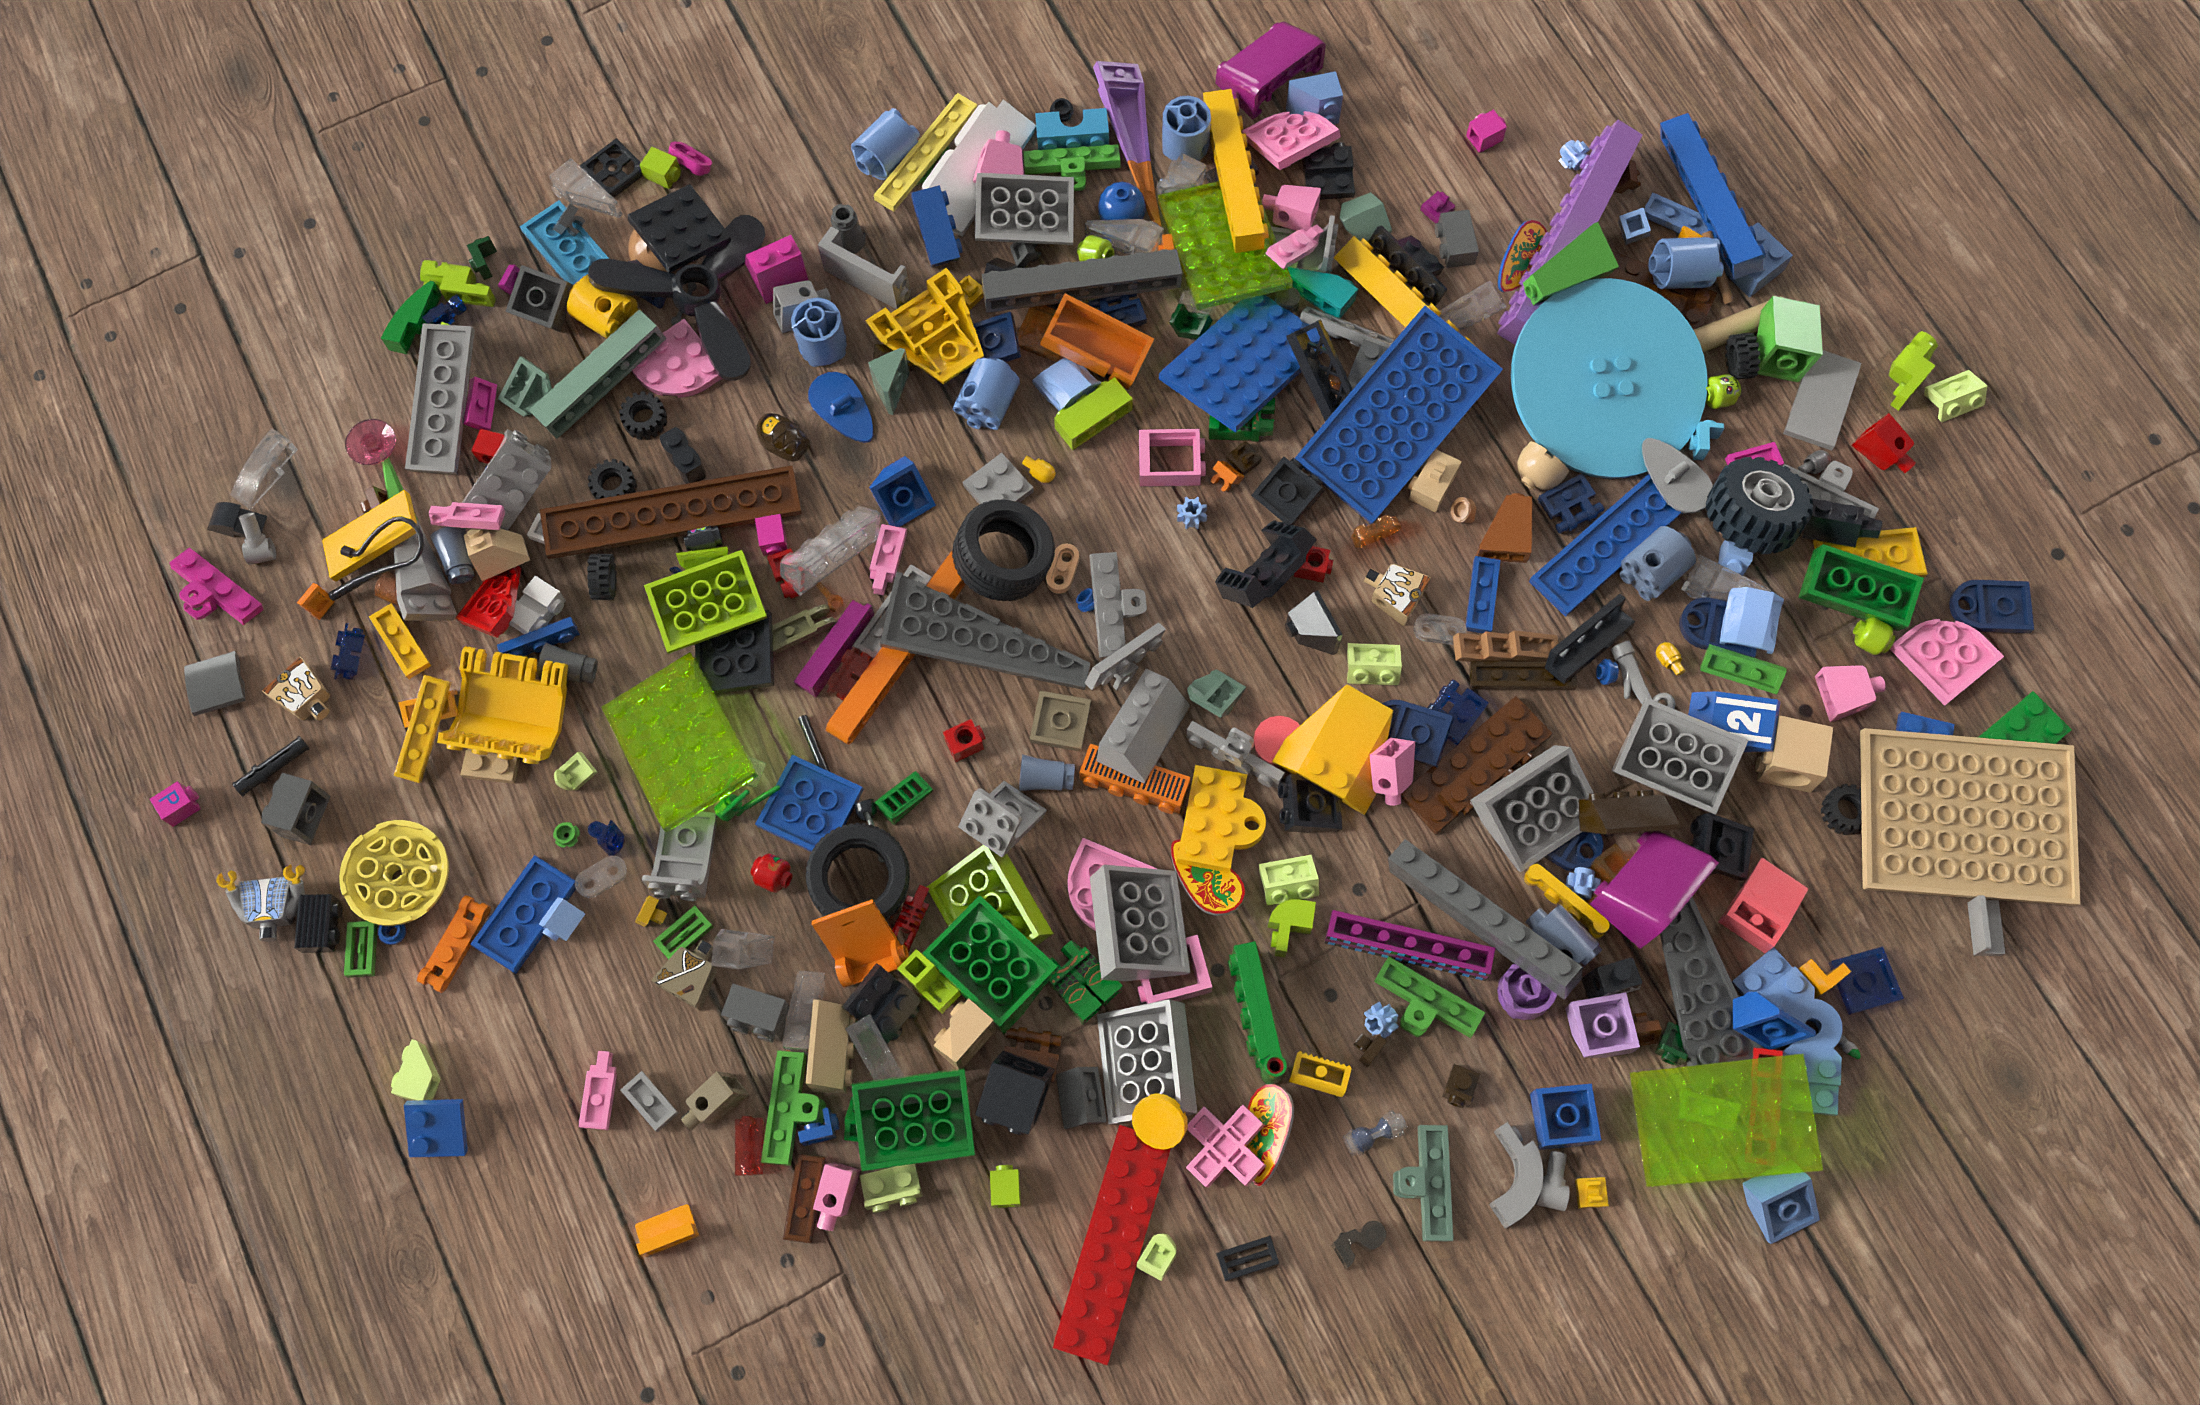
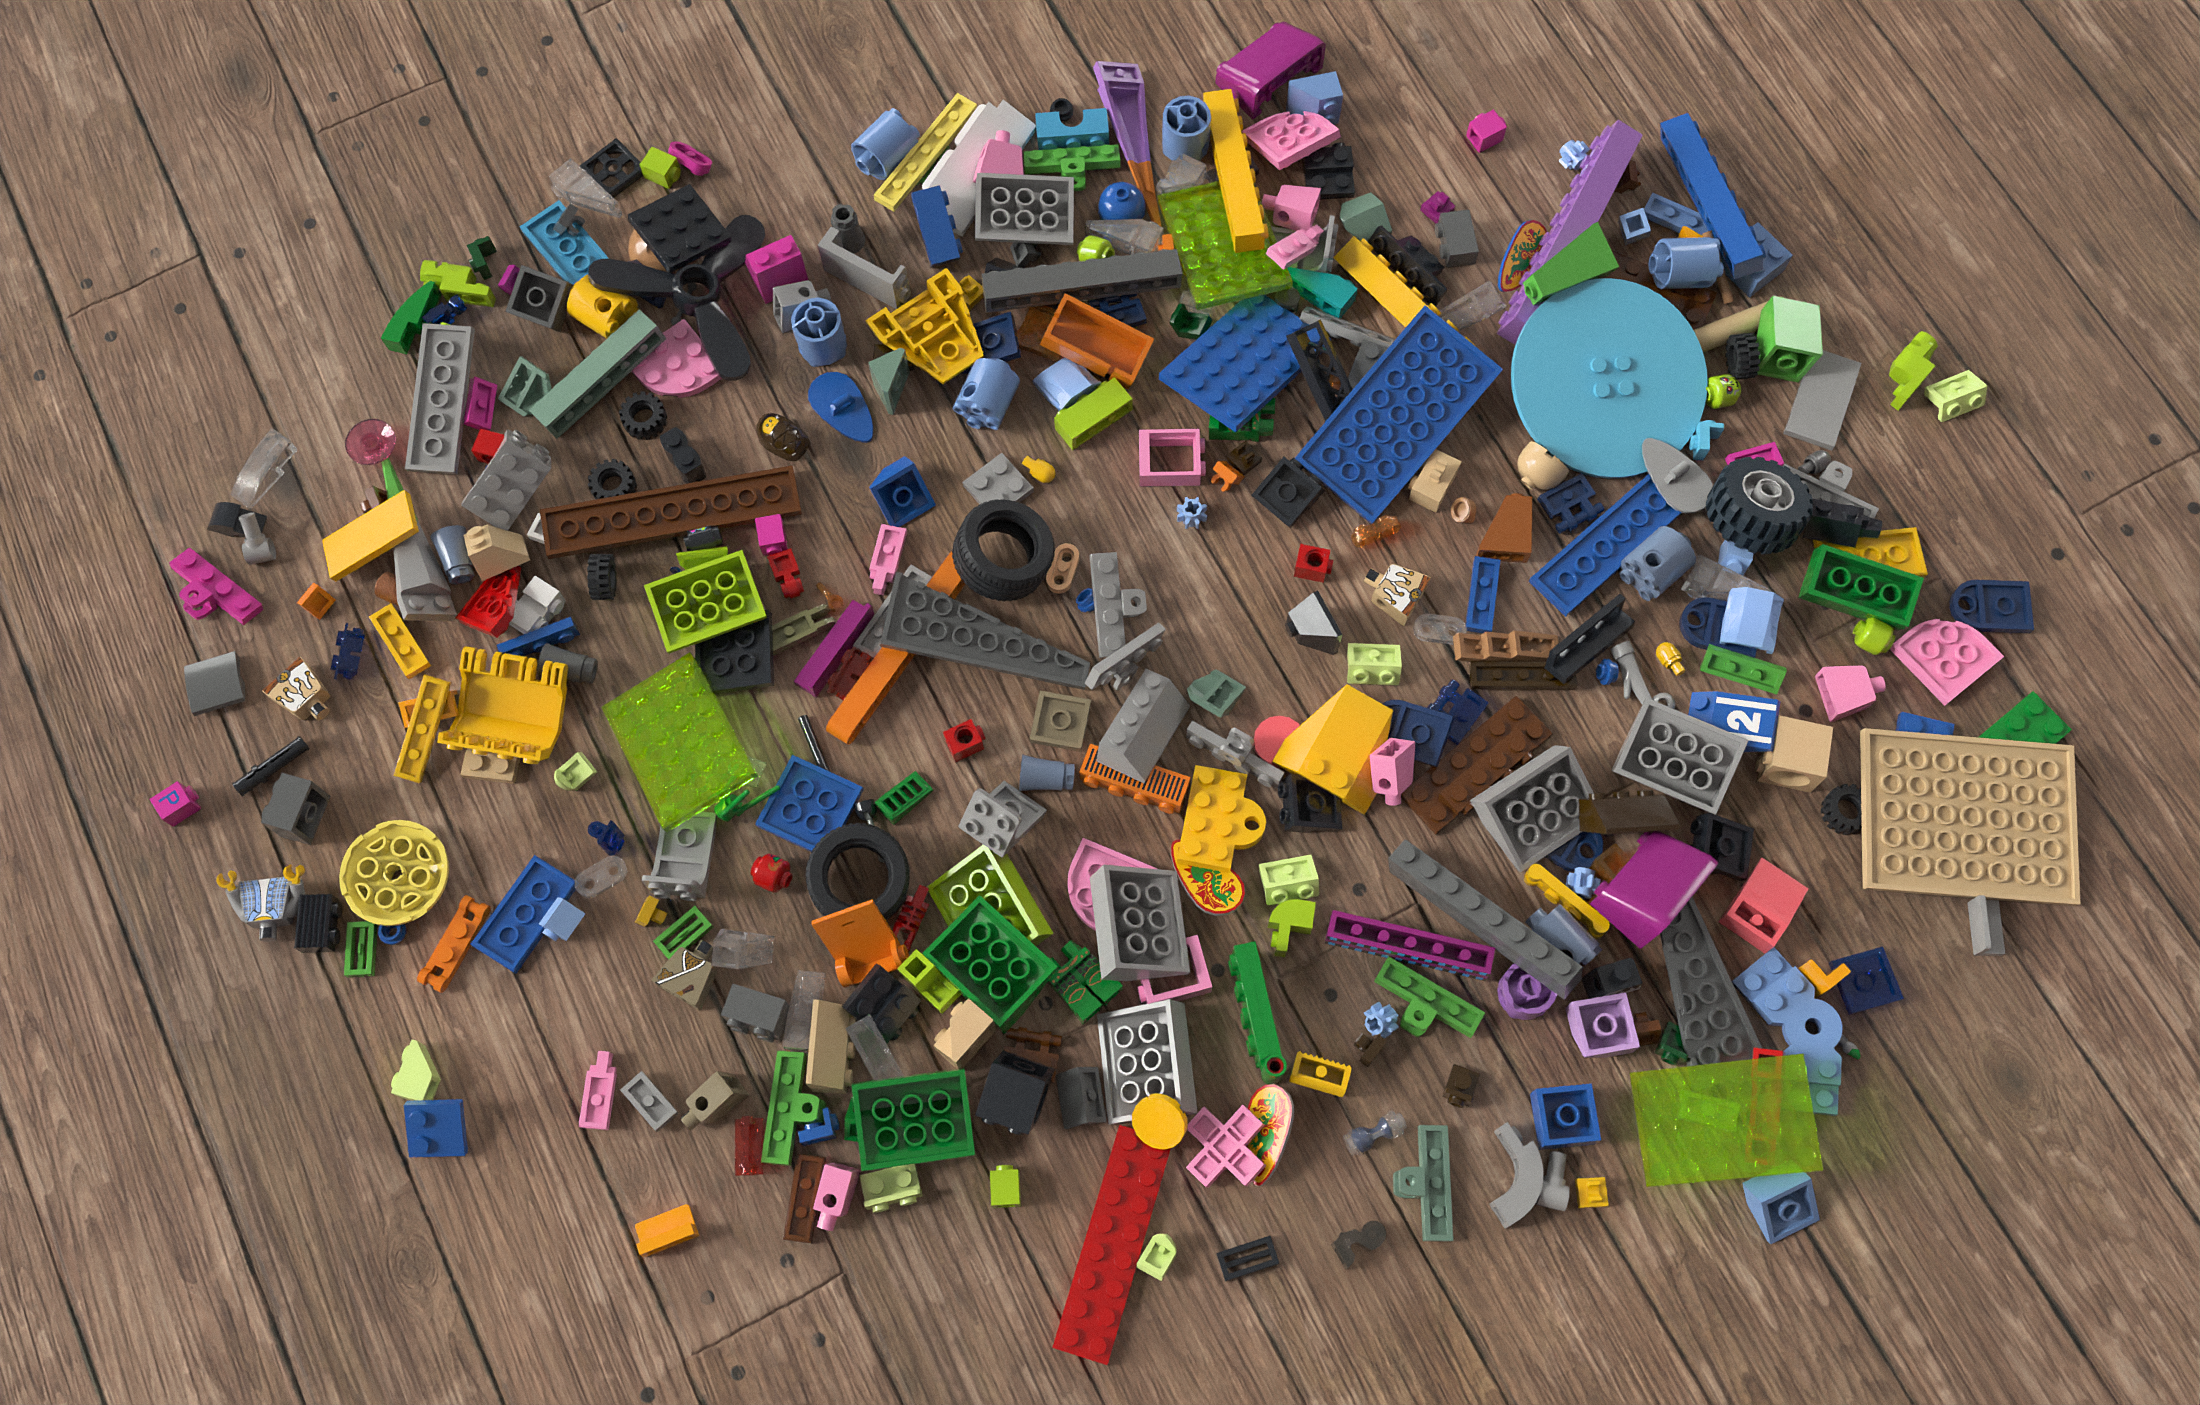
black piece [328,516,425,601] -> none
bright pink hinge [429,502,505,530] -> none
bright green plate [553,822,580,848] -> none
clear slope [780,506,881,596] -> none
black plate [1215,520,1317,608] -> none
blue slope [1733,991,1816,1050] -> none
red torso [1851,413,1916,474] -> none

